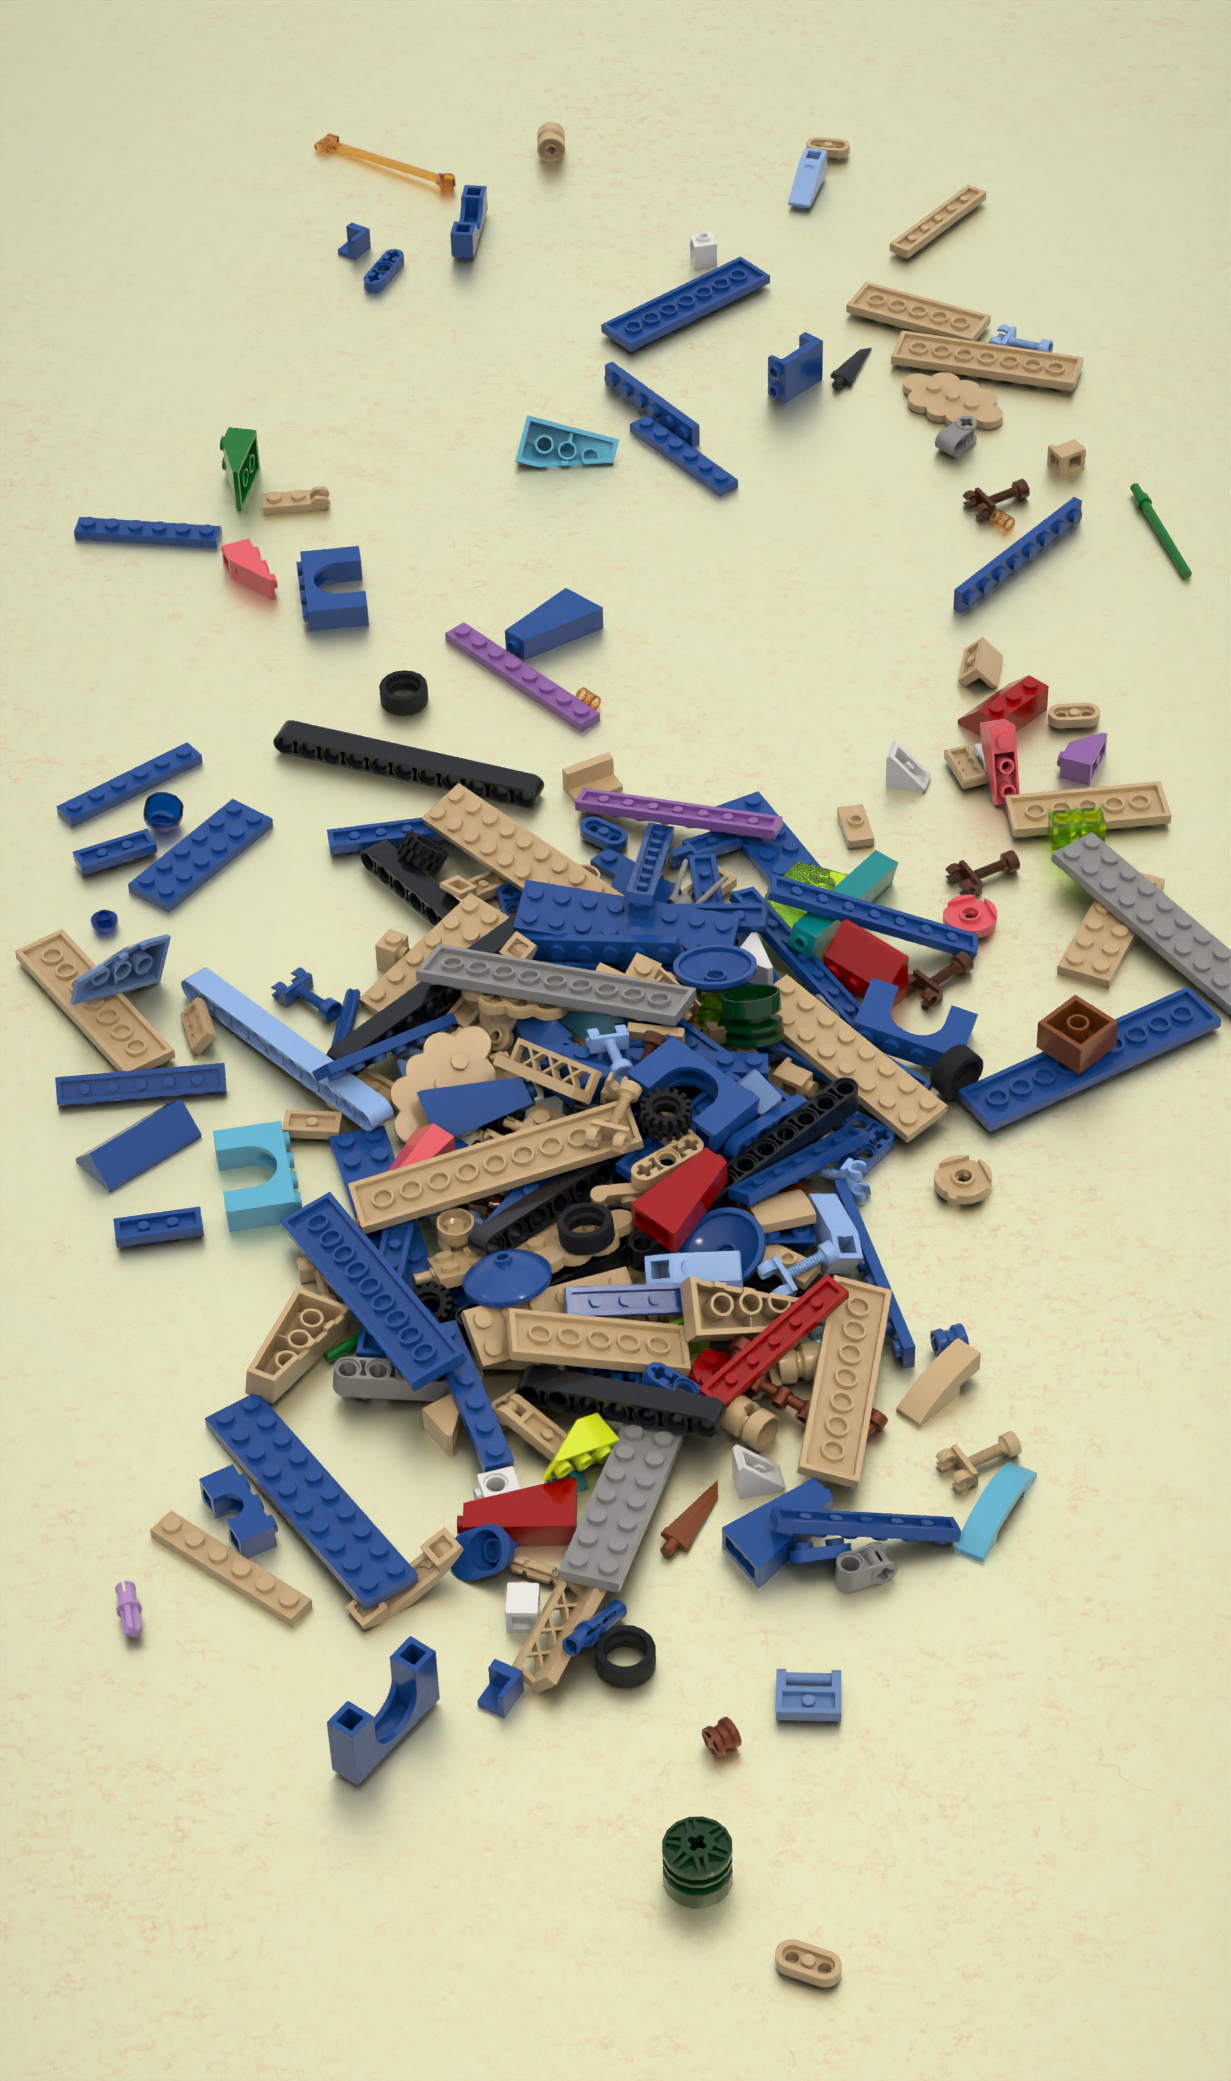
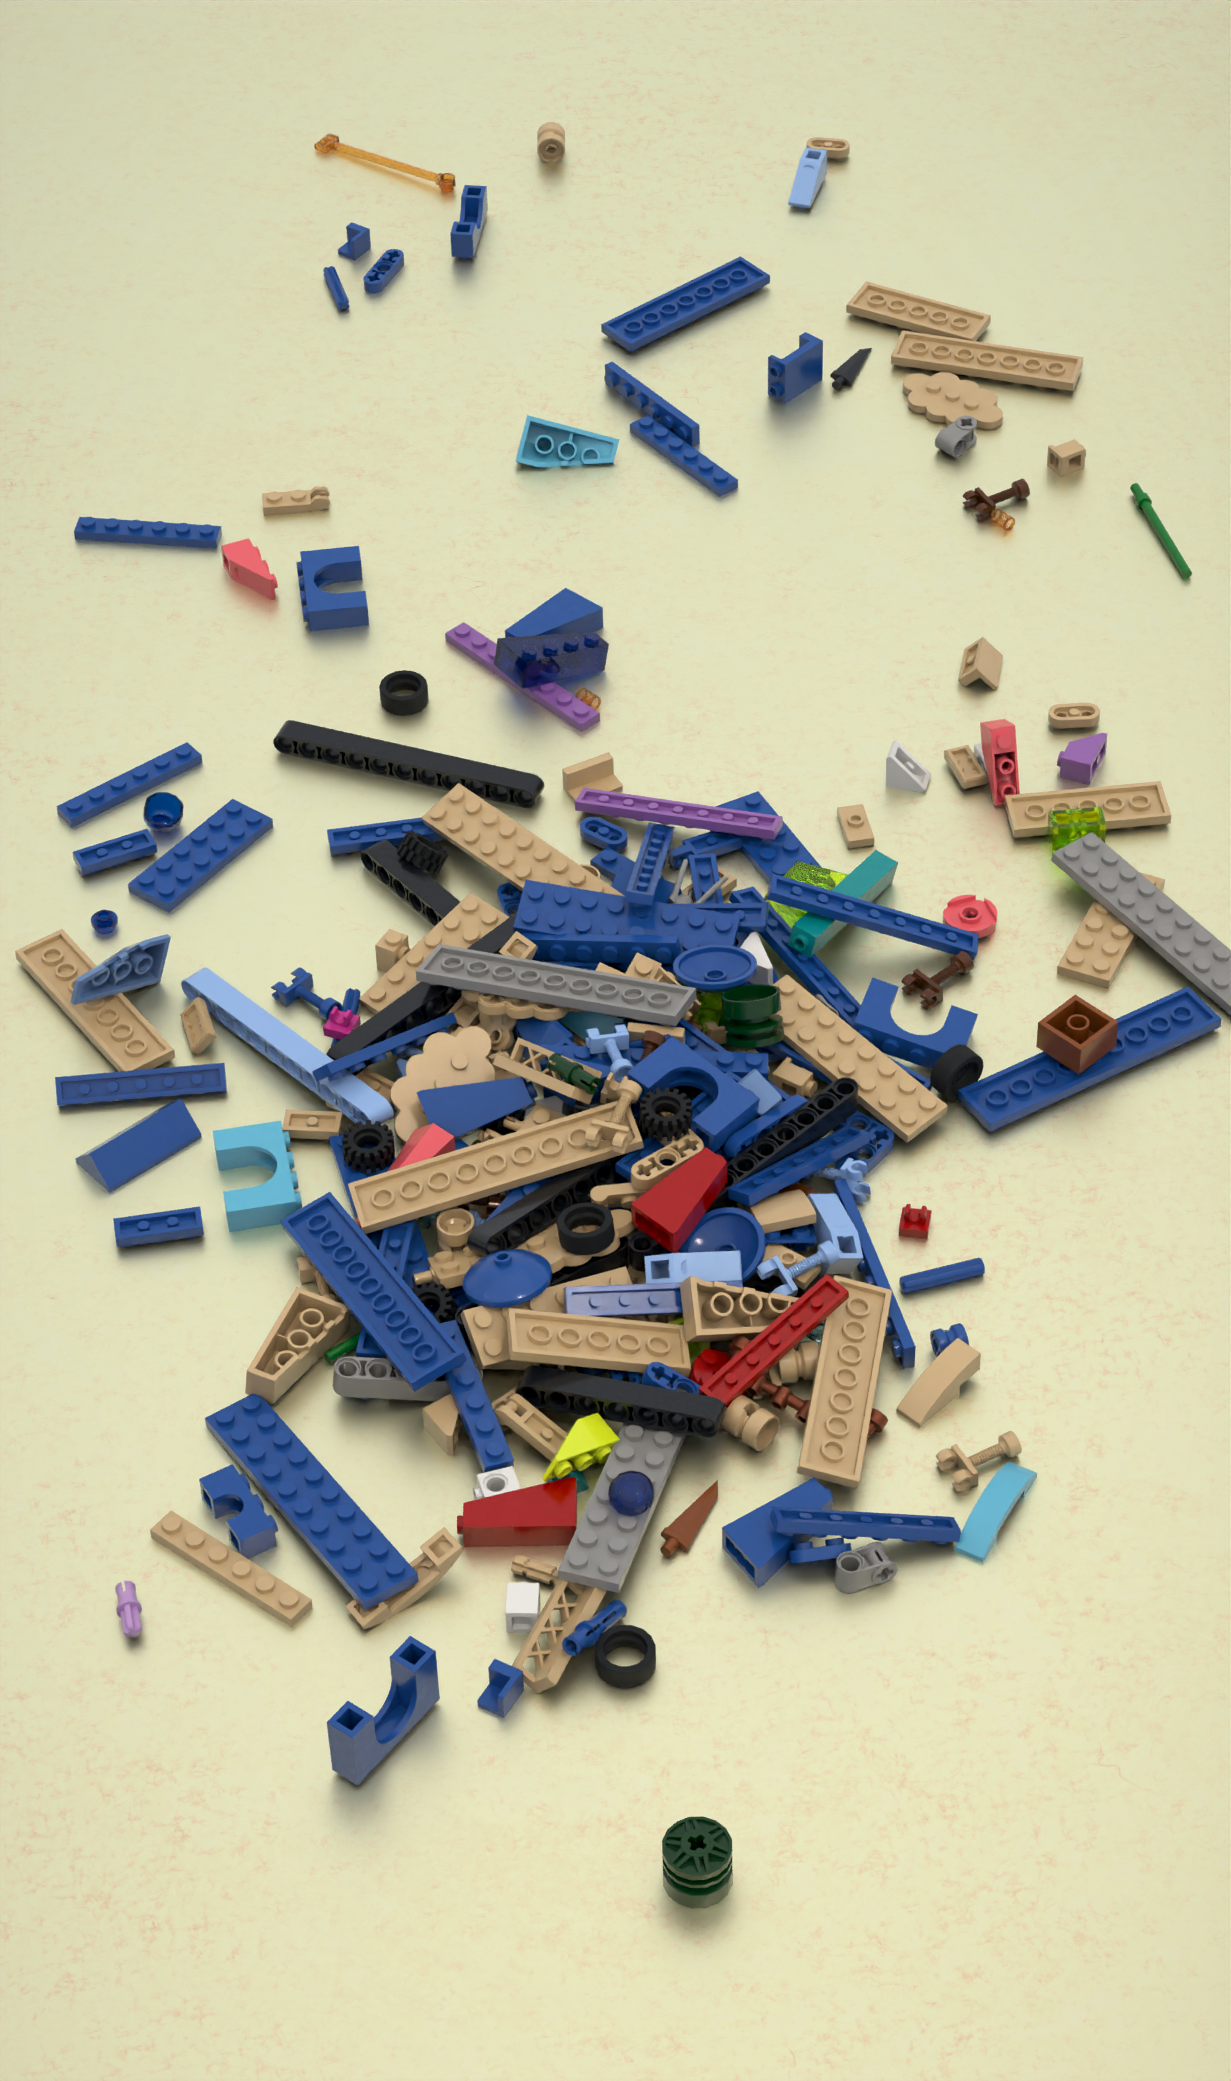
green slope [220,427,260,511] -> none
tan slope [439,870,508,901] -> none
blue piece [451,1523,519,1581] -> none
white brick [690,232,717,270] -> none
copper wheel [702,1717,742,1758] -> none
white slope [732,1444,786,1499] -> none
tan plate [775,1939,842,1987] -> none
medium blue plate [776,1669,841,1721] -> none
red slope [824,919,909,1008] -> none
tan plate [890,185,986,259] -> none
tan plate [934,1155,992,1207] -> none
reddish brown bar [945,850,1020,895] -> none
blue plate [953,497,1082,613] -> none
red slope [958,675,1049,737] -> none
light blue bar [988,324,1053,353] -> none
none -> blue axle [323,266,349,311]
none -> dark pink tile [323,1006,361,1040]
none -> black tyre [342,1120,395,1173]
none -> clear blue wedge [494,632,609,689]
none -> dark green pin [547,1053,601,1095]
none -> clear blue hair [608,1470,655,1517]
none -> red tile [899,1204,932,1239]
none -> blue axle [899,1257,985,1294]

